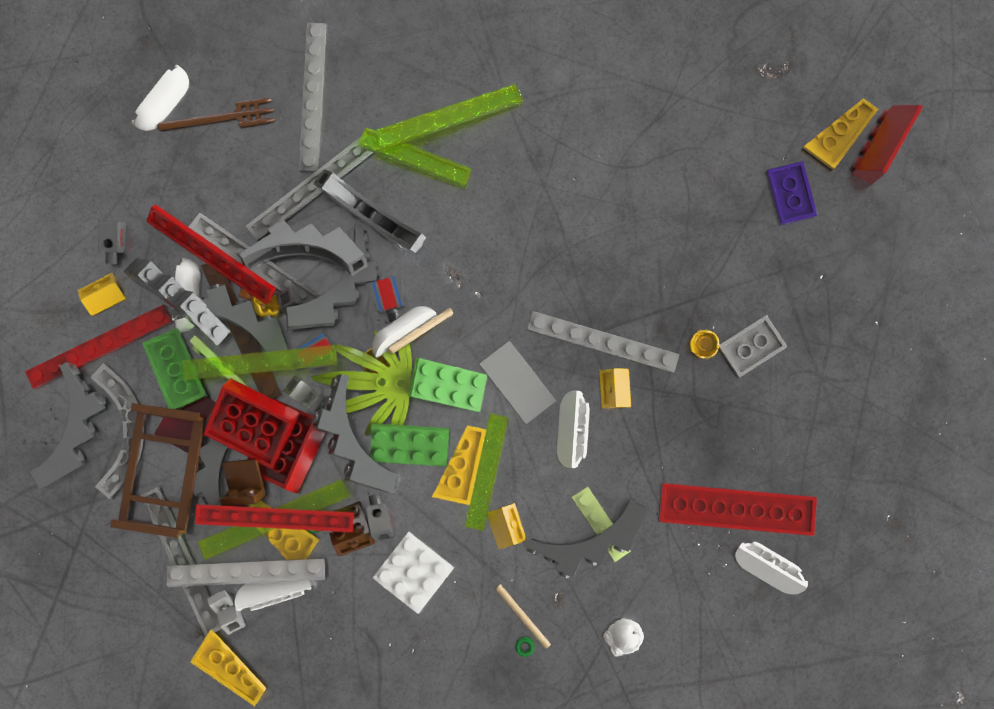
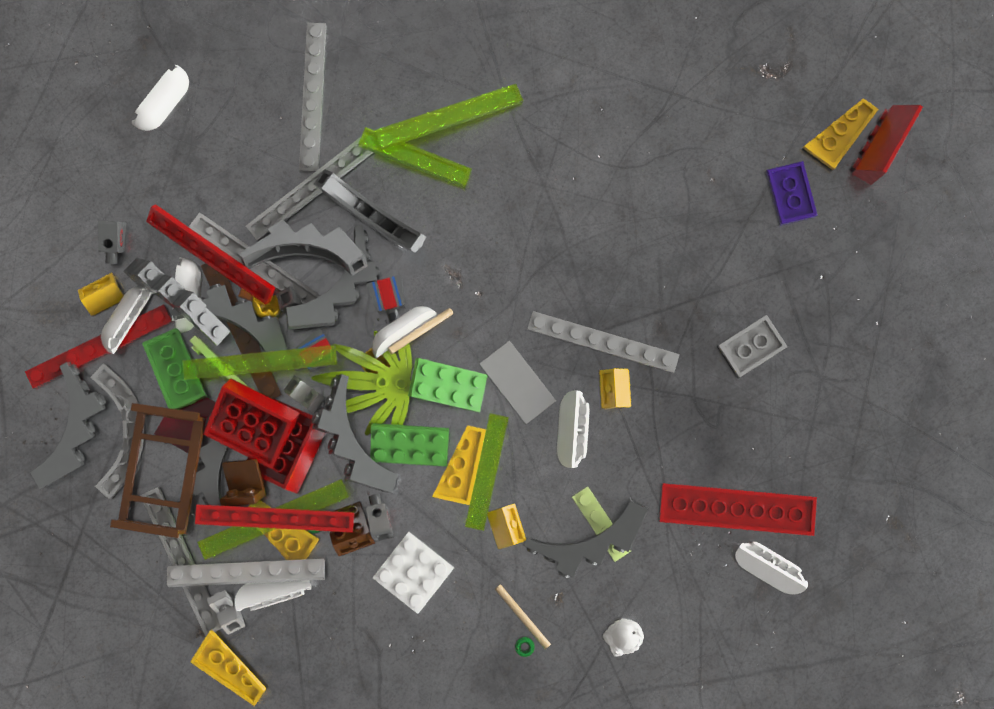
reddish brown piece [157,98,275,130] -> none
yellow hair [690,330,719,358] -> none
none -> white brick [101,286,152,354]

